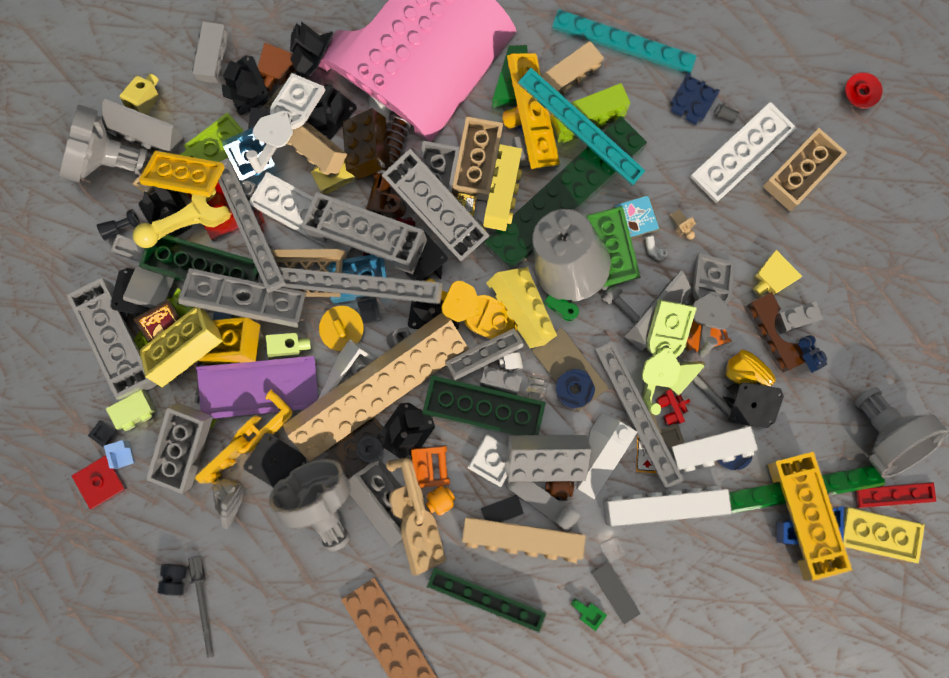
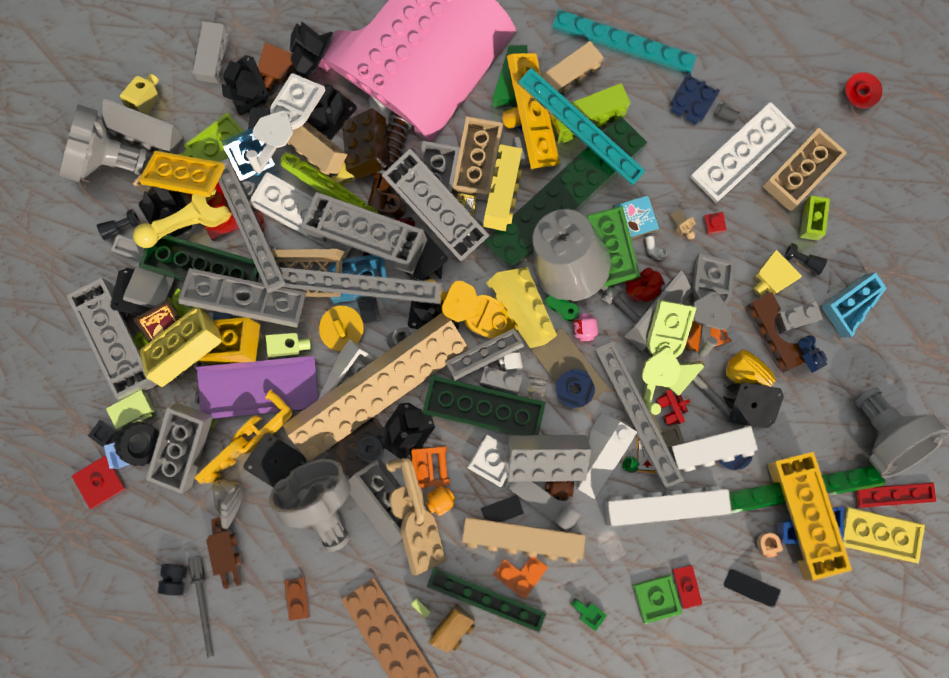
dark grey tile [591,562,641,624] -> none
none -> black tyre [114,421,159,466]
none -> reddish brown hinge [206,517,243,589]
none -> lime plate [280,153,378,214]
none -> dark orange plate [284,577,310,621]
none -> yellowish green tile [412,597,432,618]
none -> pearl gold slope [429,603,475,653]
none -> orange plate [493,556,548,600]
none -> bright pink head [572,313,598,341]
none -> green hinge [622,456,640,473]
none -> red plate [625,267,665,302]
none -> bright green tile [632,574,683,624]
none -> red plate [672,565,703,609]
none -> red plate [703,212,727,235]
none -> black piece [724,569,781,608]
none -> light nougat plate [757,532,783,558]
none -> black piece [784,243,827,276]
none -> lime brick [799,195,830,241]
none -> medium azure wedge [821,272,887,338]

